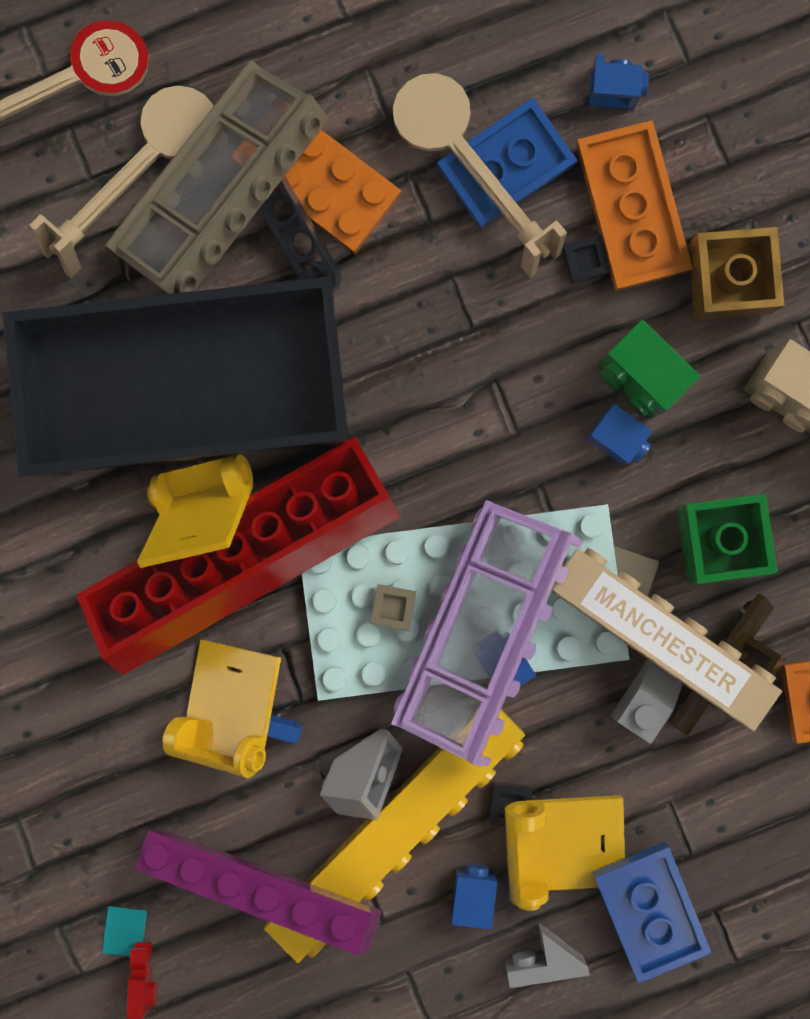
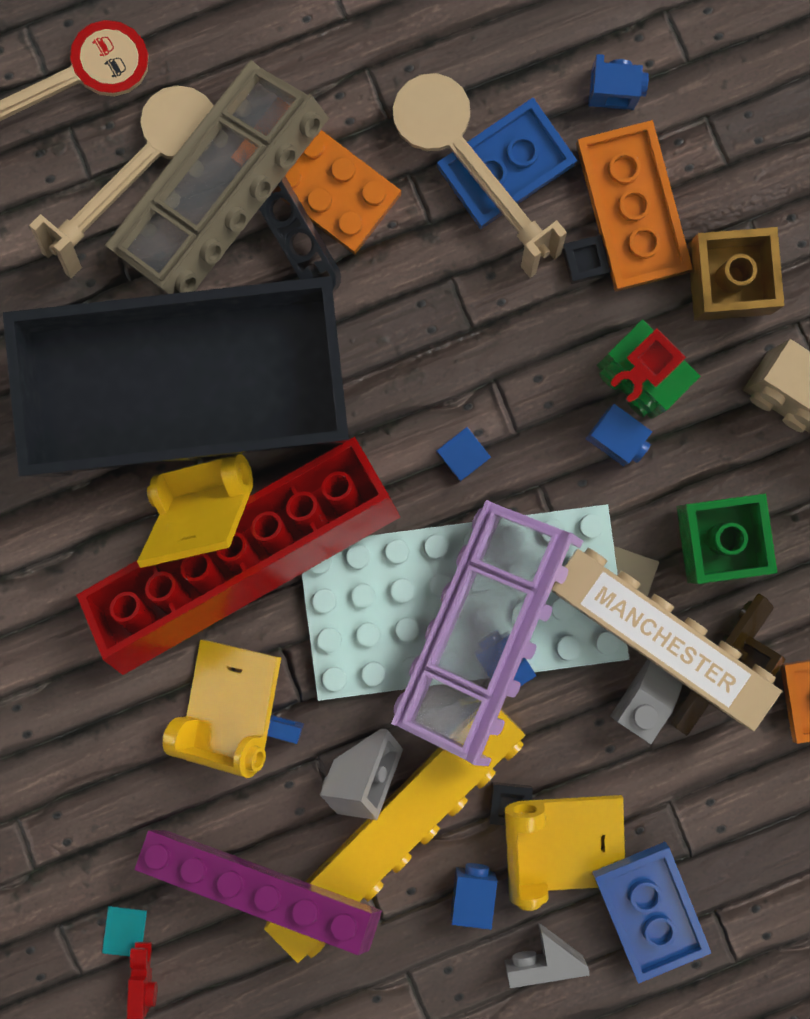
dark tan tile [370,584,417,631] -> none
none -> blue tile [436,427,491,482]
none -> red plate [611,328,687,402]

